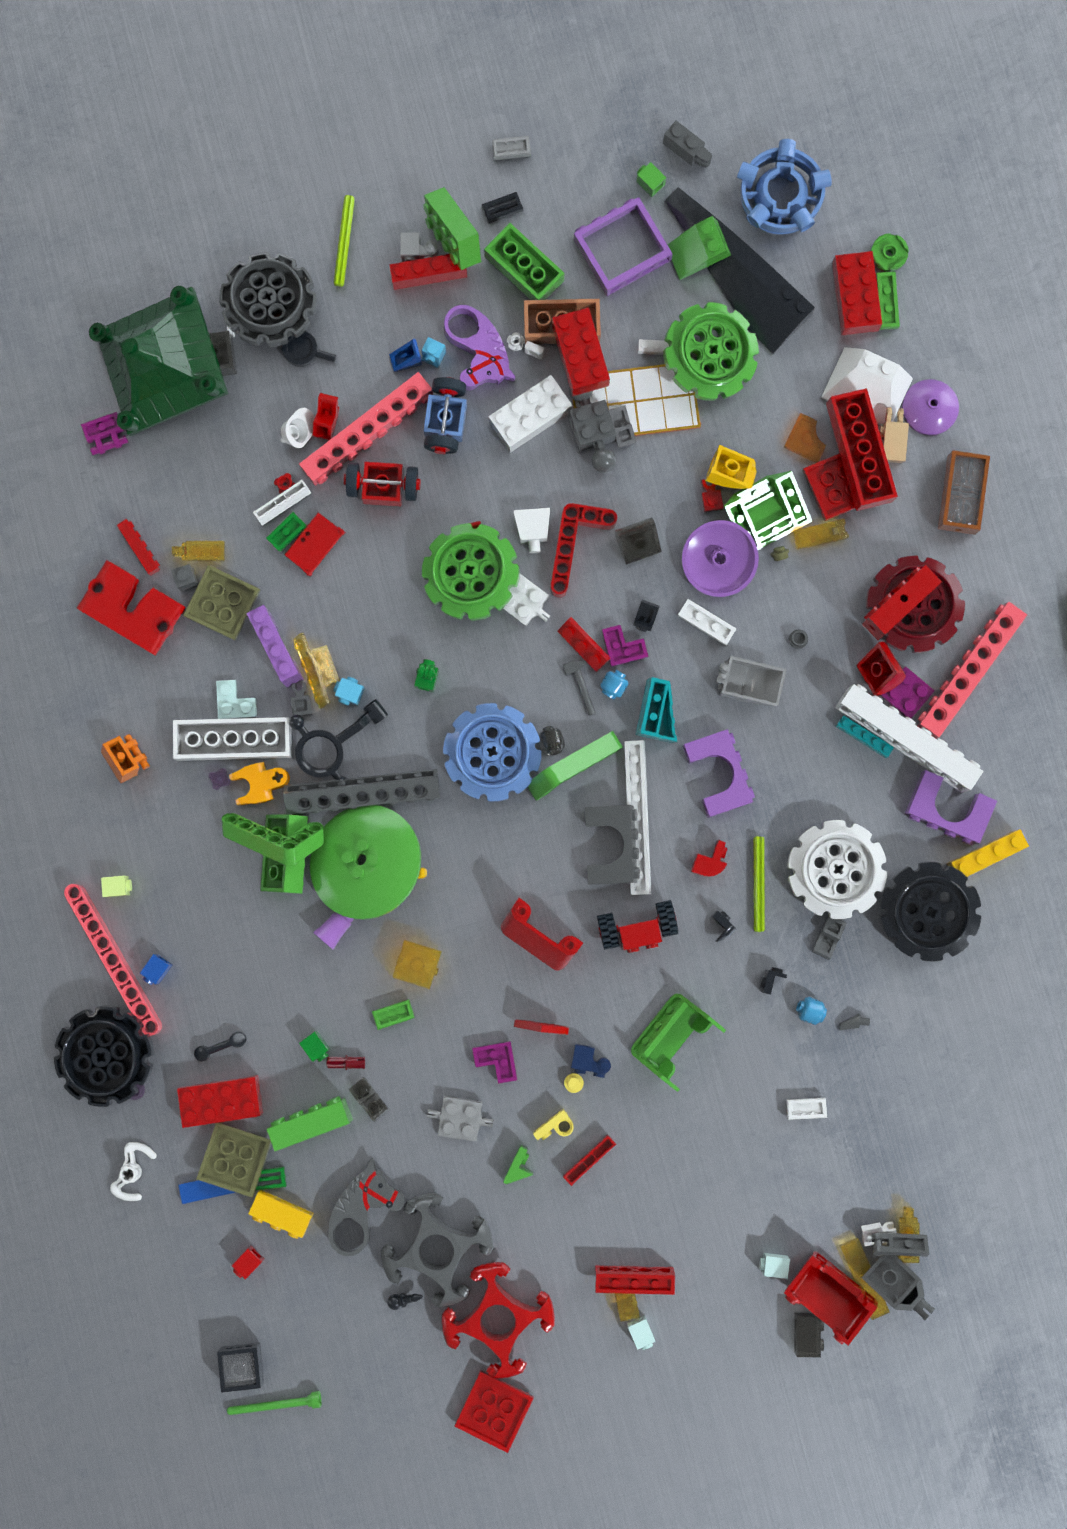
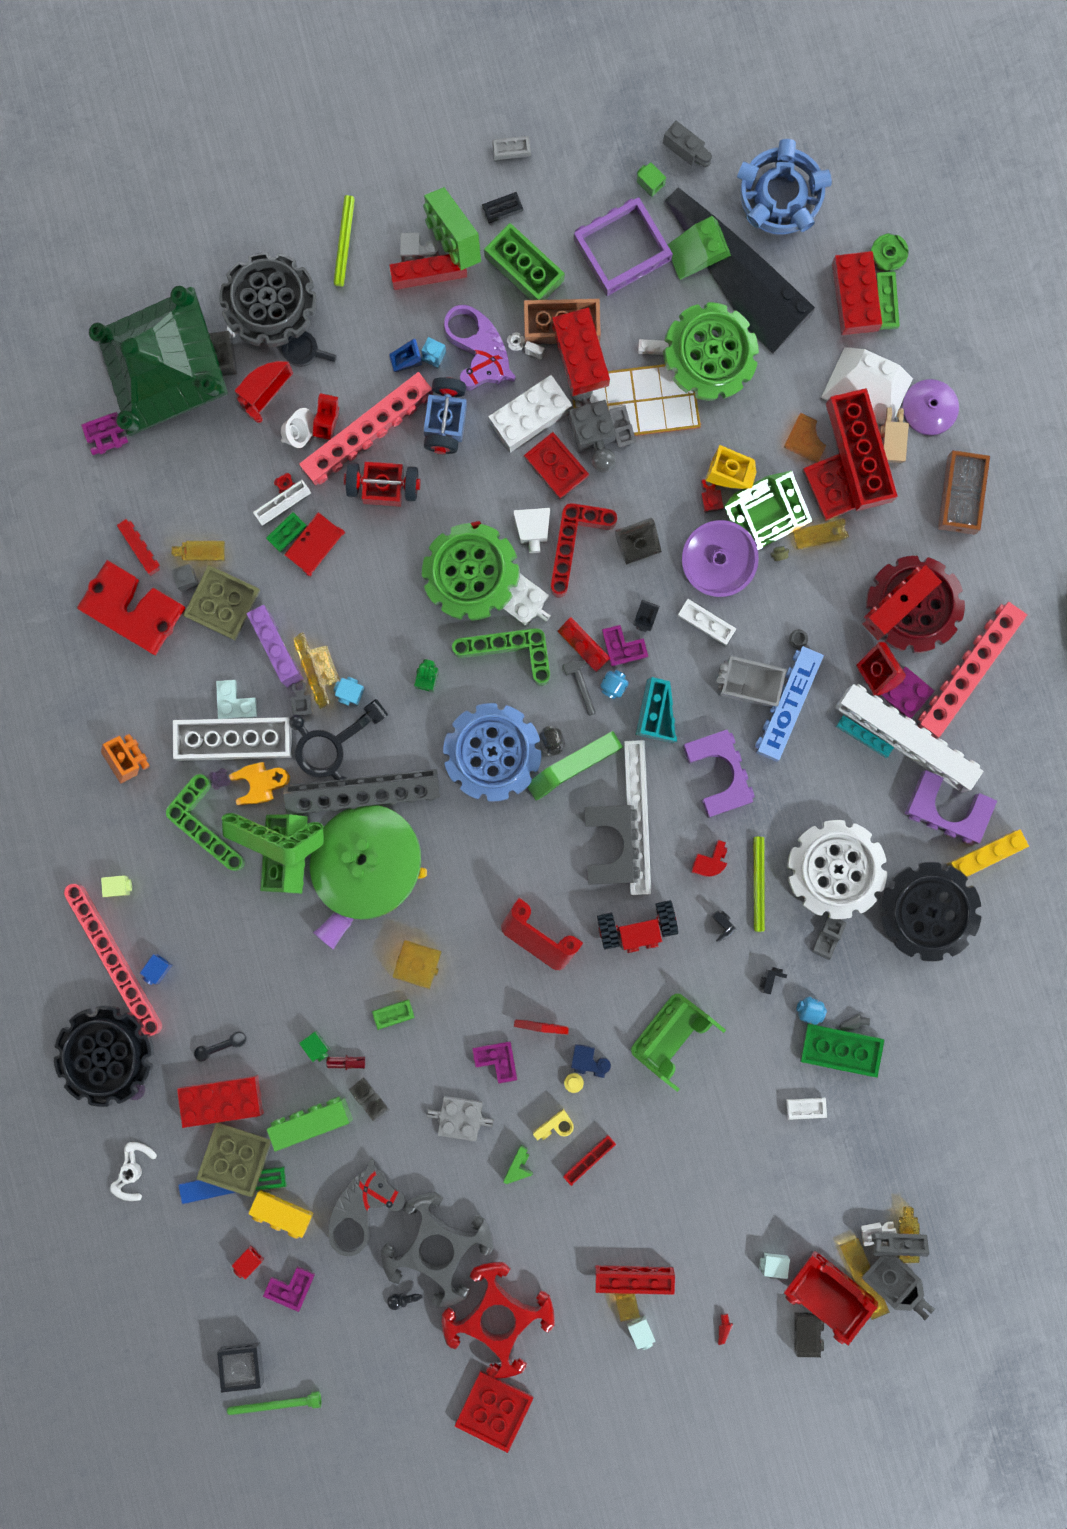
none -> bright green beam [166,774,245,871]
none -> red piece [235,361,293,423]
none -> magenta plate [263,1266,315,1312]
none -> bright green beam [452,628,550,686]
none -> red plate [524,432,589,499]
none -> red bar [718,1313,733,1345]
none -> light blue brick [755,646,824,762]
none -> green plate [800,1023,885,1078]

